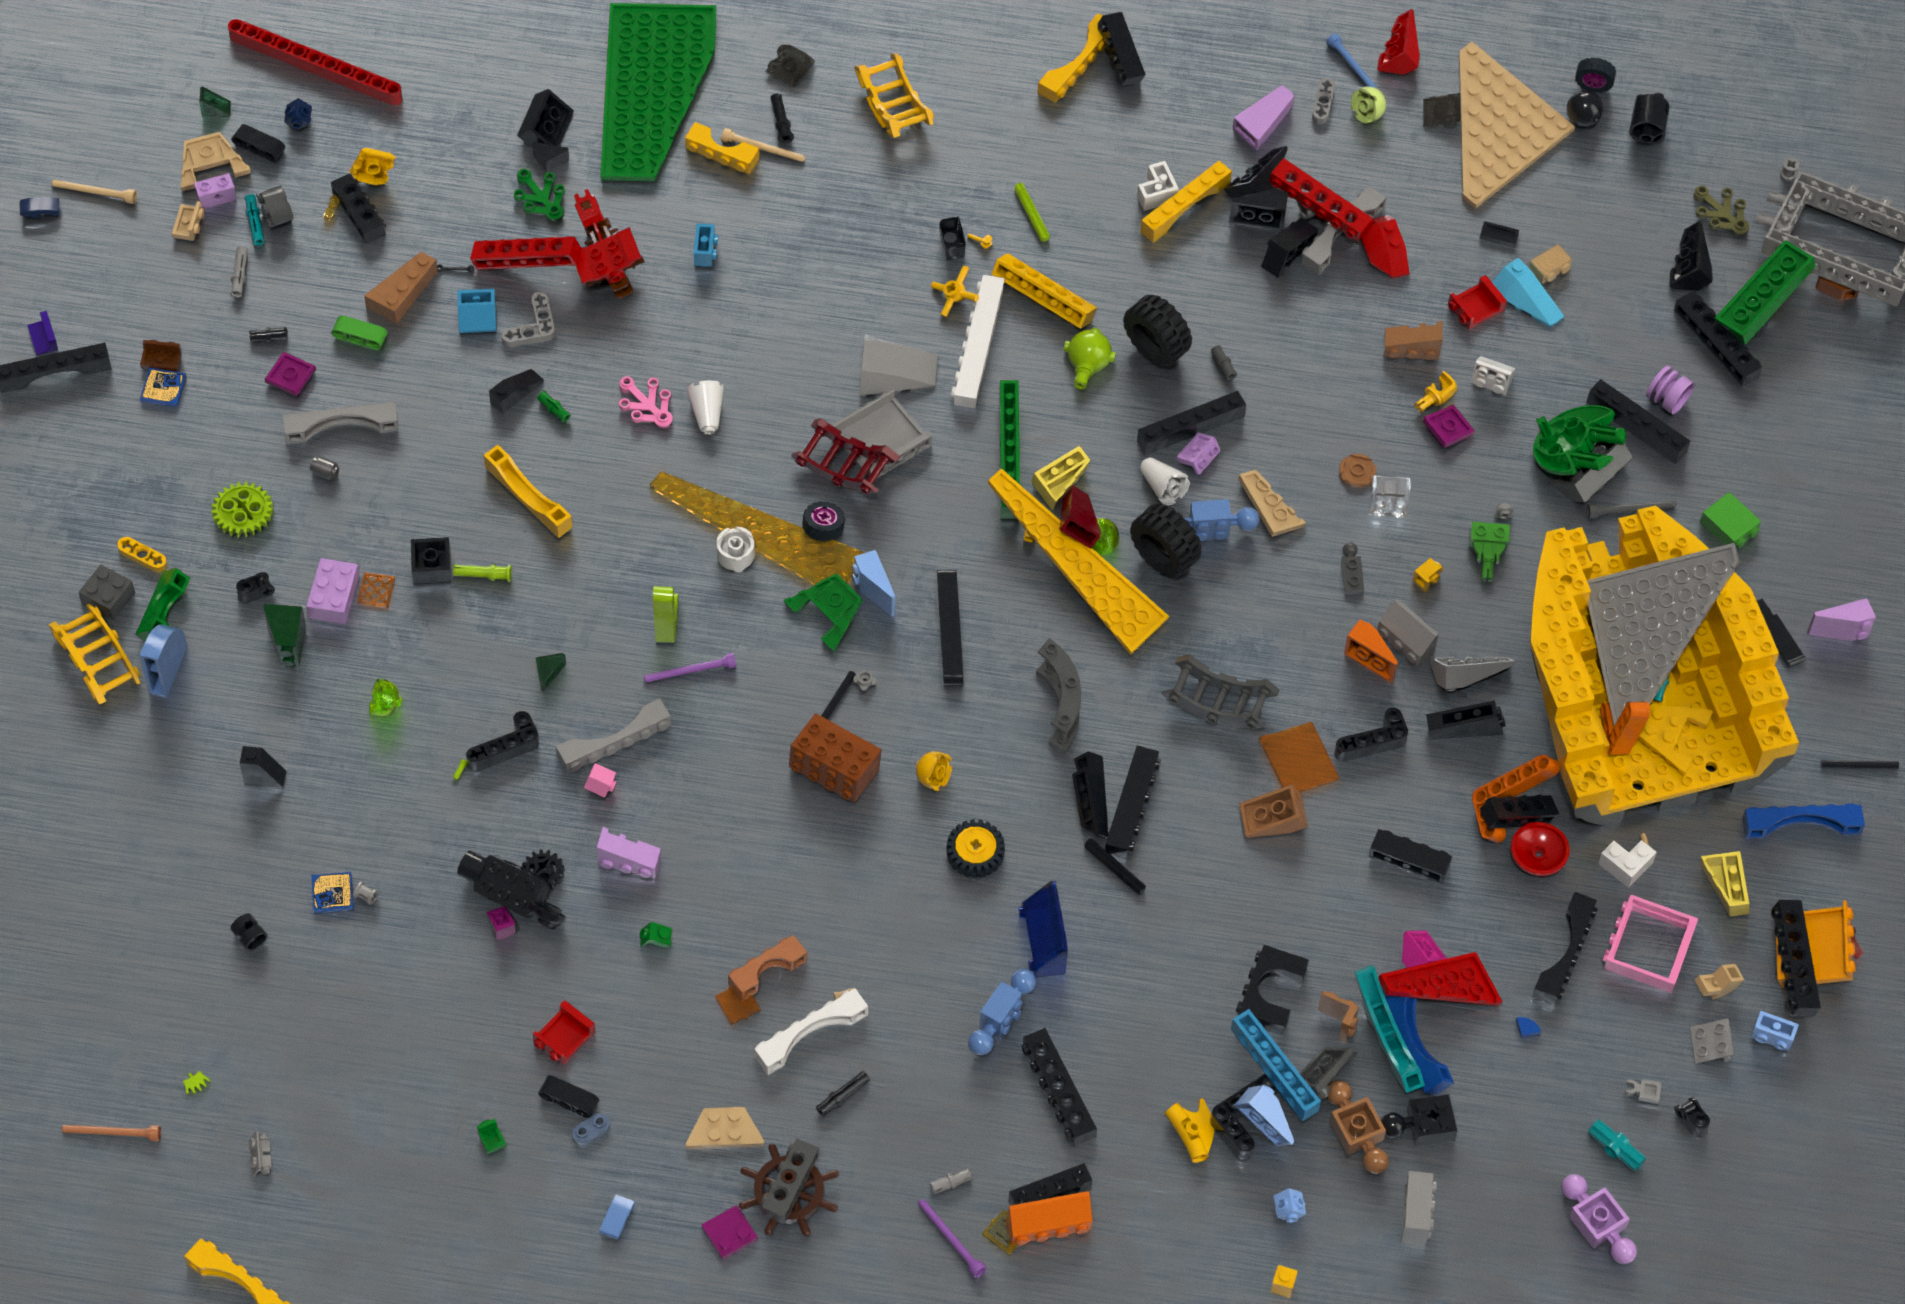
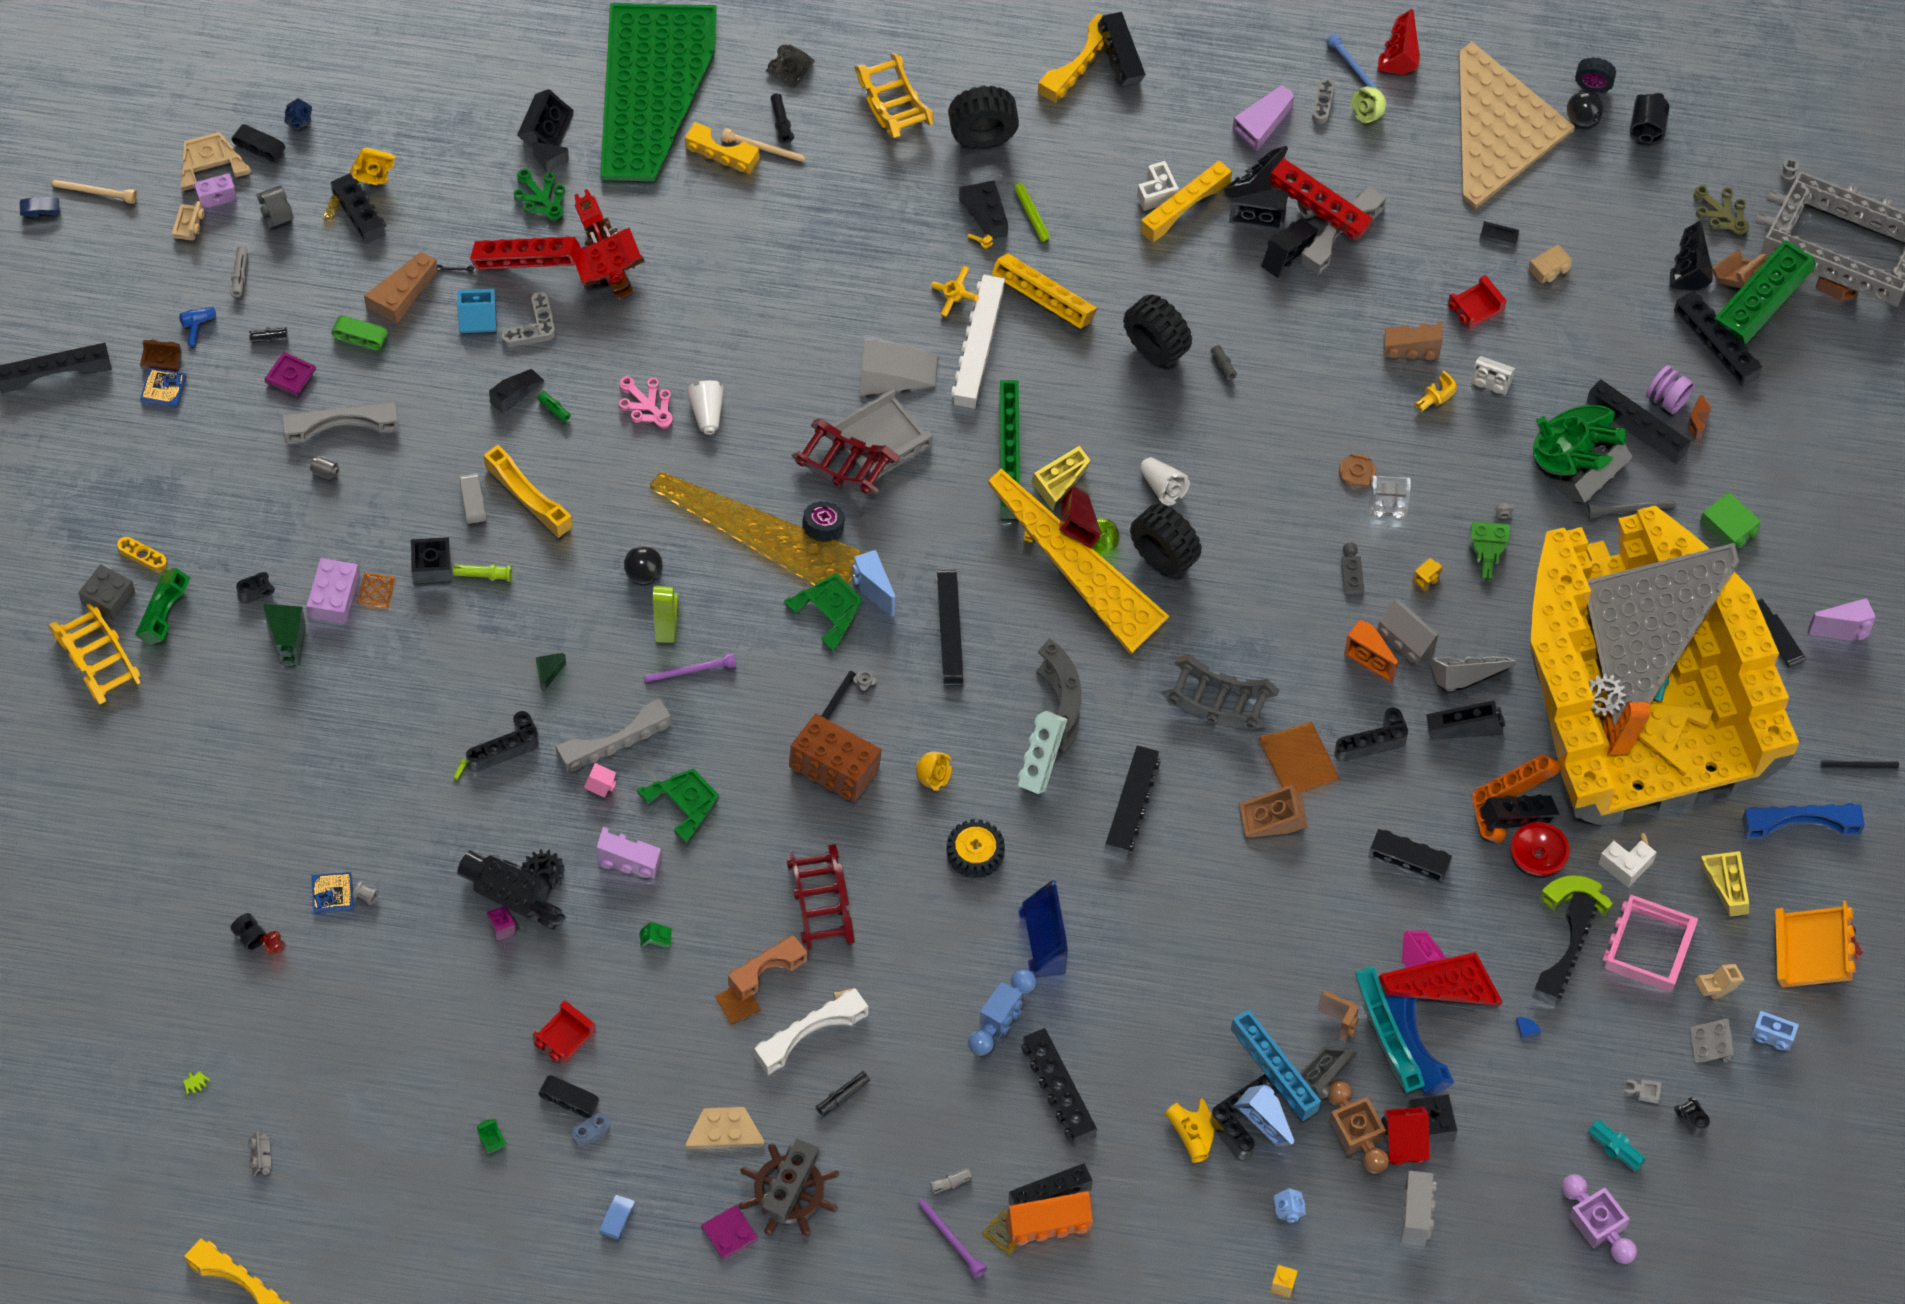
dark purple panel [28,311,58,356] -> none
nougat piece [62,1125,161,1142] -> none
medium blue brick [140,624,187,698] -> none
clear green slope [199,86,231,118] -> none
lime gear [211,481,274,538] -> none
red beam [228,19,403,106] -> none
black slope [240,746,286,789] -> none
teal pin [244,194,265,246] -> none
clear neon green cylinder [369,678,402,717] -> none
dark azure brick [693,223,718,267] -> none
white brick [717,527,755,572] -> none
black piece [939,217,966,260] -> none
lime piece [1064,328,1116,390] -> none
black wedge [1072,751,1108,838] -> none
black axle [1084,838,1146,894] -> none
black brick [1137,391,1246,456] -> none
lavender bracket [1176,432,1220,475] -> none
medium blue brick [1184,499,1260,542] -> none
black arch [1235,945,1309,1036] -> none
tan wing [1238,470,1306,537] -> none
red wedge [1361,215,1410,279] -> none
clear smoke slope [1423,92,1461,129] -> none
magenta plate [1423,404,1475,448] -> none
medium azure wedge [1492,258,1564,327] -> none
black brick [1771,900,1821,1017] -> none
none -> blue piece [179,306,216,347]
none -> clear red wheel [261,931,286,956]
none -> light grey beam [459,473,486,524]
none -> black piece [624,545,663,585]
none -> green wing [637,769,719,844]
none -> dark red fence [786,844,855,950]
none -> black tyre [948,85,1019,149]
none -> black wedge [959,180,1008,239]
none -> light aqua brick [1018,711,1067,794]
none -> red panel [1385,1107,1430,1165]
none -> lime arch [1540,875,1613,917]
none -> light grey gear [1589,674,1626,717]
none -> dark orange slope [1687,395,1711,440]
none -> medium nougat panel [1712,250,1768,288]

